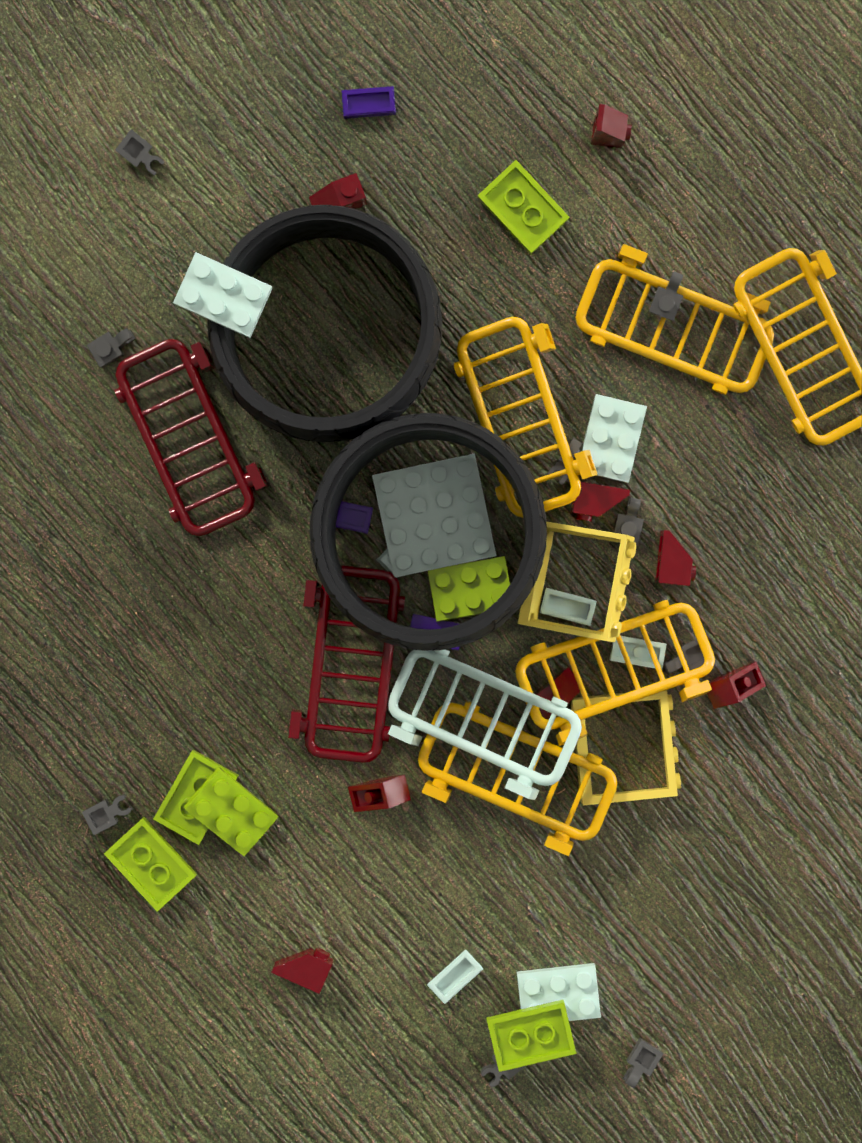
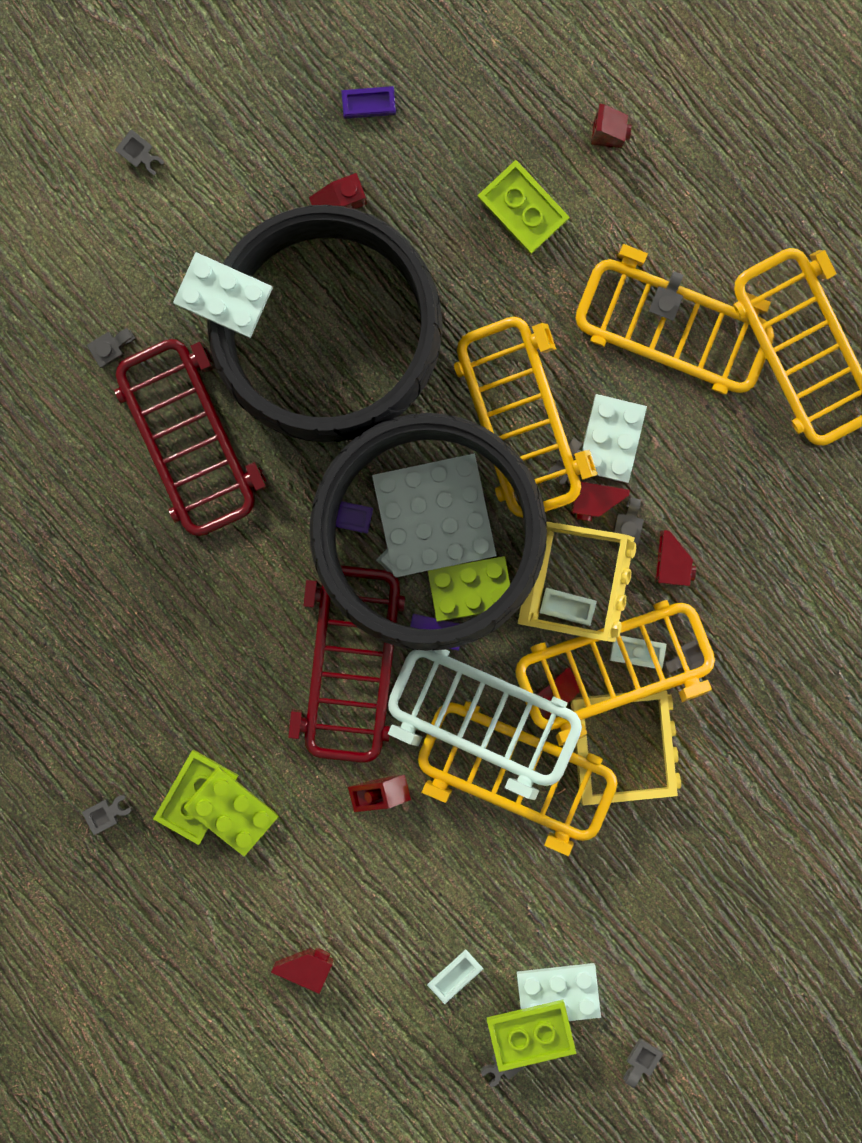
lime plate [104,817,197,912] -> none
dark red slope [707,662,766,709] -> none

